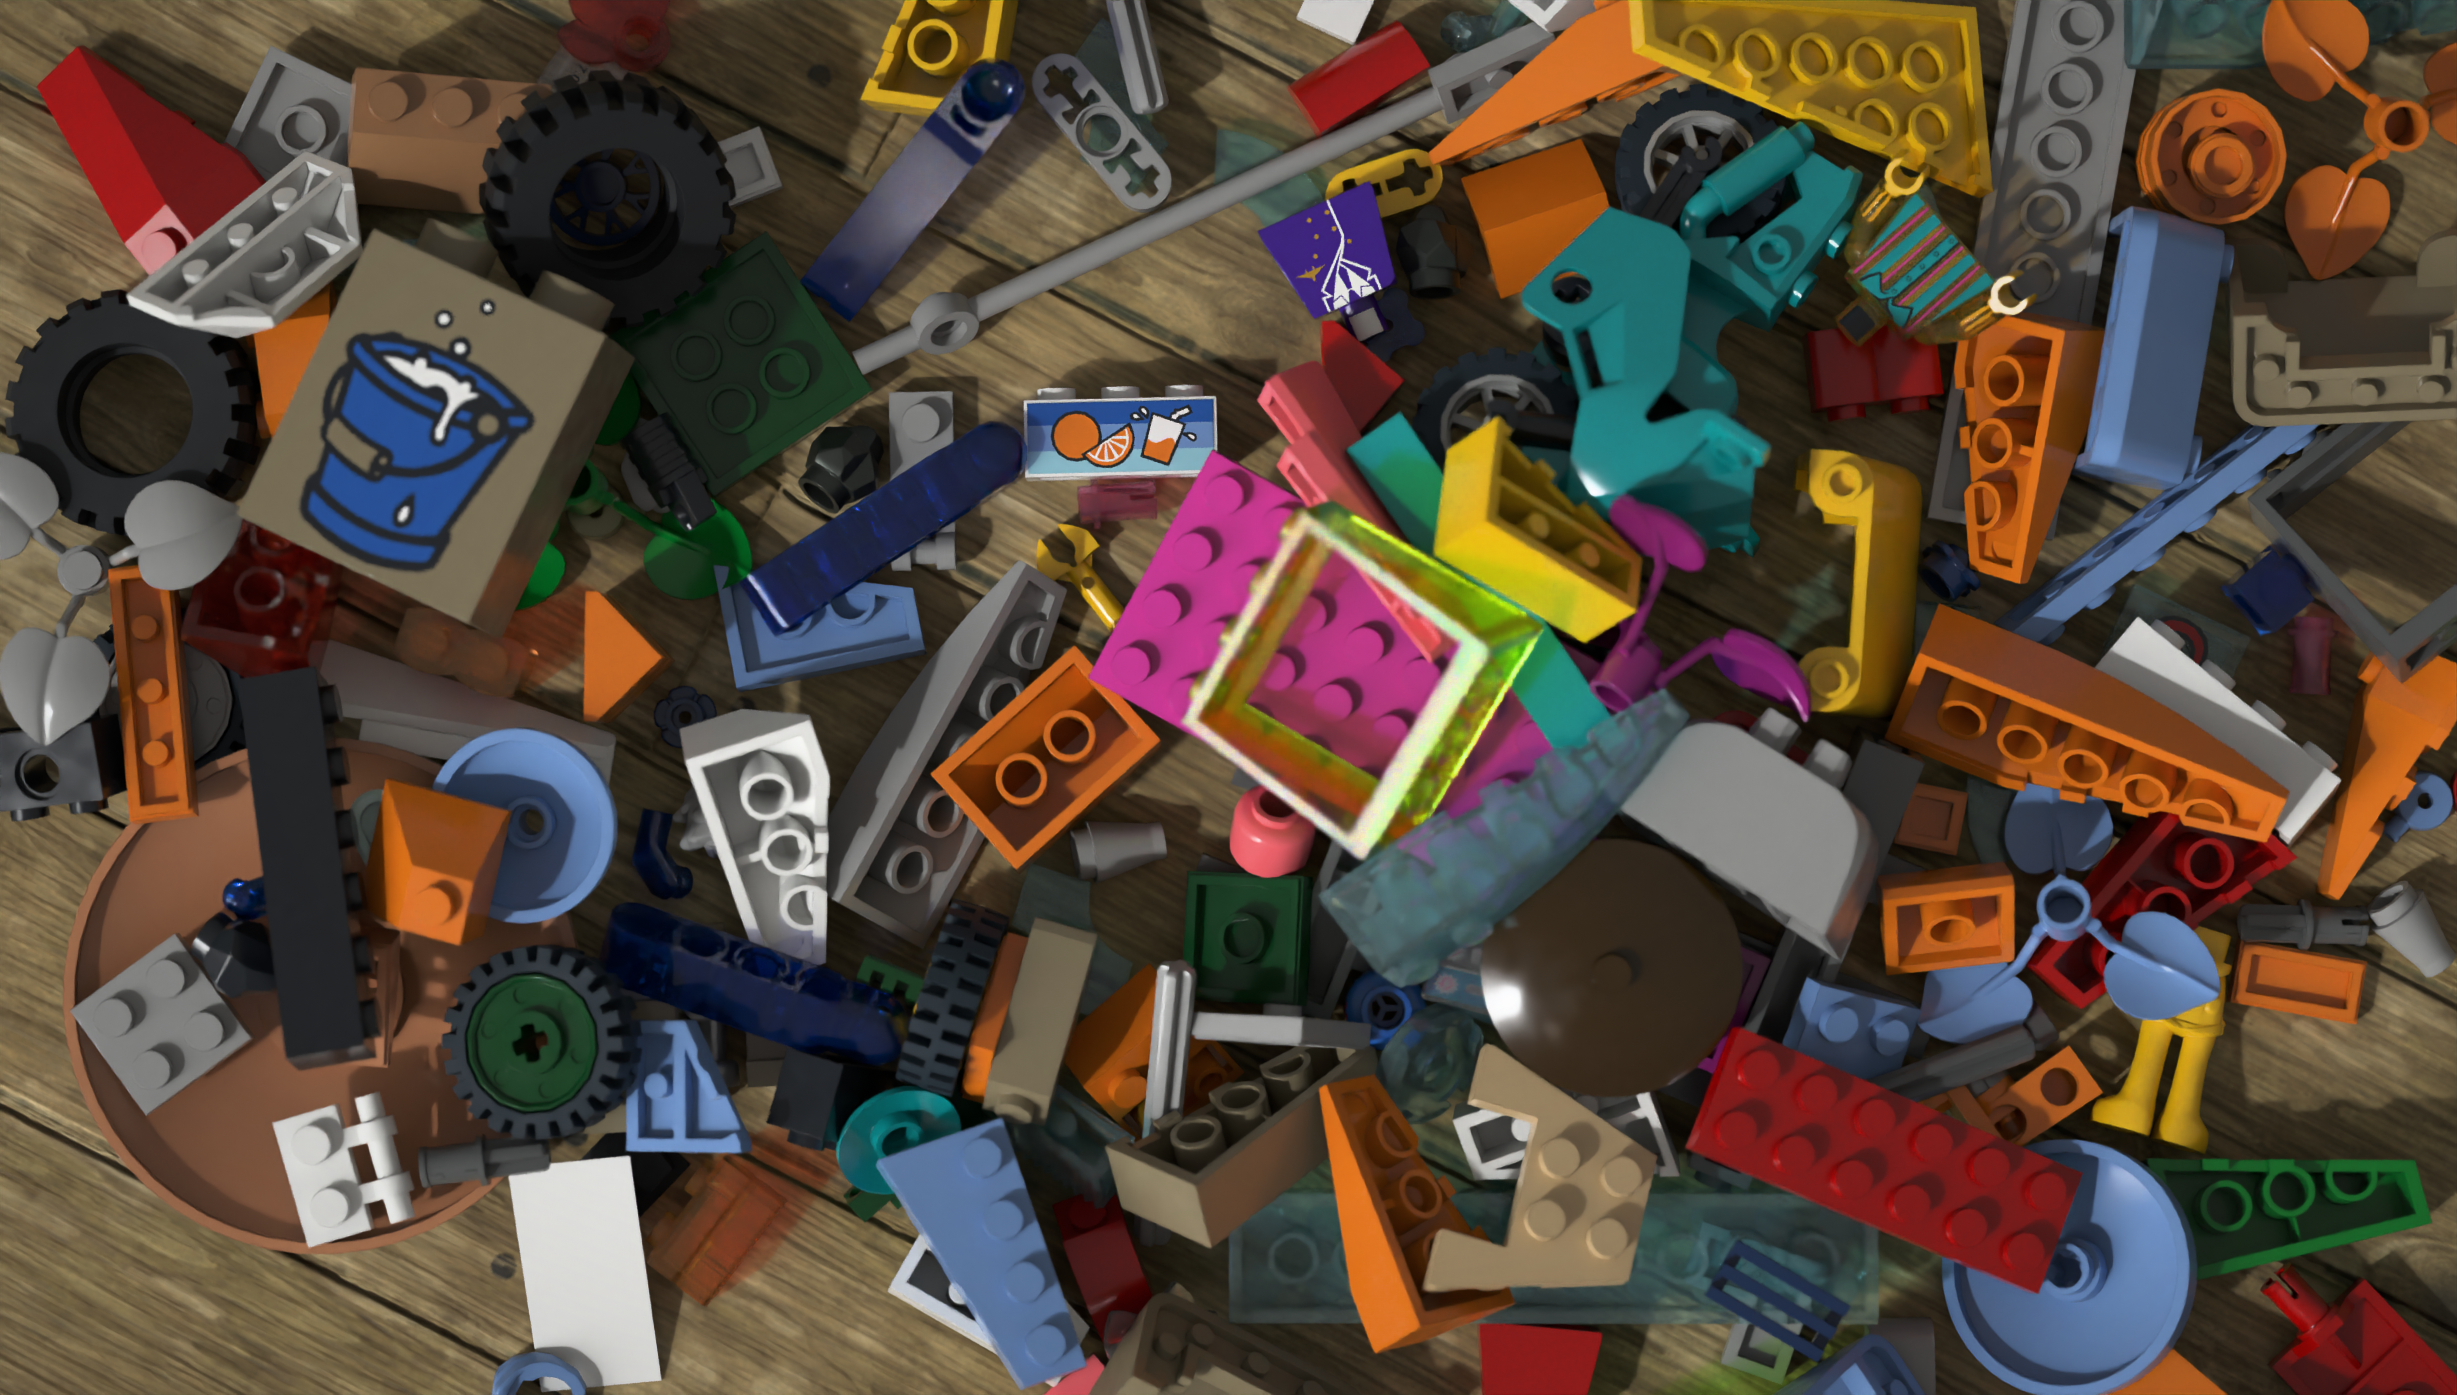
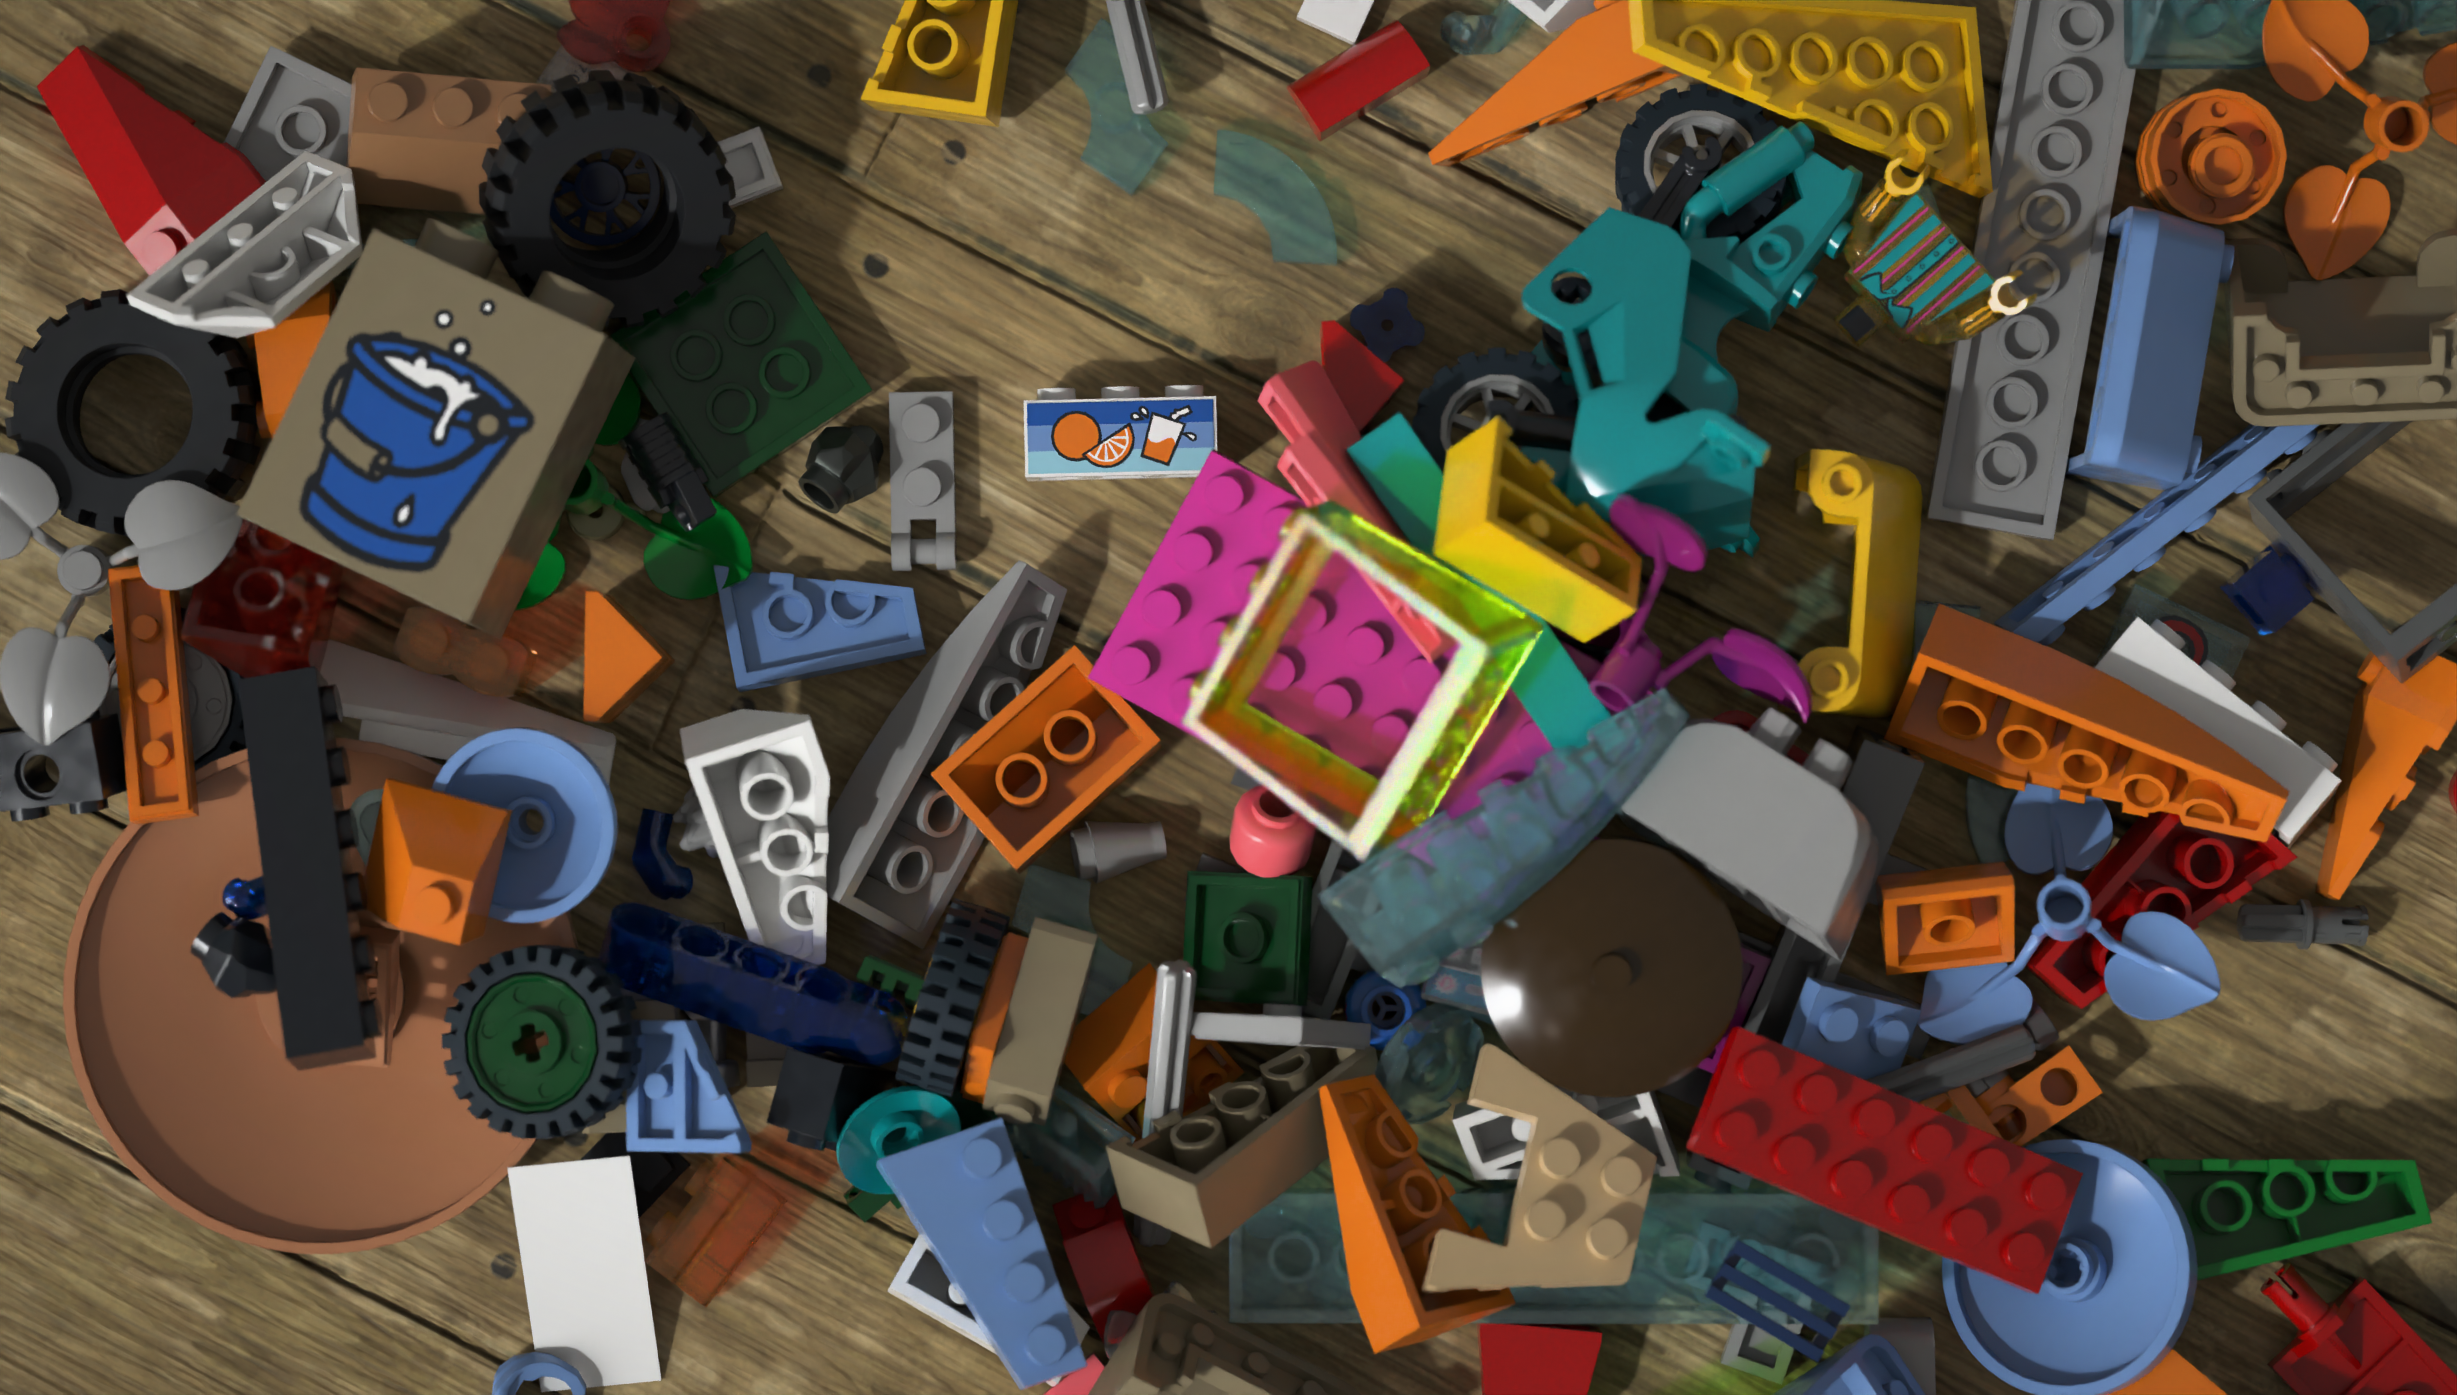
light grey plate [70,933,256,1115] -> none
white plate [273,1092,415,1248] -> none
dark grey axle [418,1134,551,1188] -> none
dark blue plate [654,686,717,749] -> none
clear blue piece [739,421,1027,637] -> none
clear blue piece [800,57,1025,322] -> none
light grey bar [852,22,1555,375] -> none
light grey beam [1032,53,1172,213] -> none
yellow bar [1036,524,1125,632] -> none
clear pink pin [1077,479,1157,529] -> none
dark purple torso [1258,181,1398,342] -> none
yellow beam [1325,149,1443,221] -> none
pearl dark grey rock [1396,204,1474,300] -> none
orange slope [1460,139,1609,300] -> none
red brick [1802,318,1944,423] -> none
orange tile [1892,783,1968,856] -> none
dark blue plate [1917,540,1981,603] -> none
orange wedge [1954,304,2105,584] -> none
yellow piece [2089,926,2232,1155] -> none
orange tile [2227,939,2367,1024] -> none
clear pink pin [2288,616,2339,695] -> none
light grey cone [2367,881,2456,978] -> none
medium blue piece [2383,771,2453,843] -> none

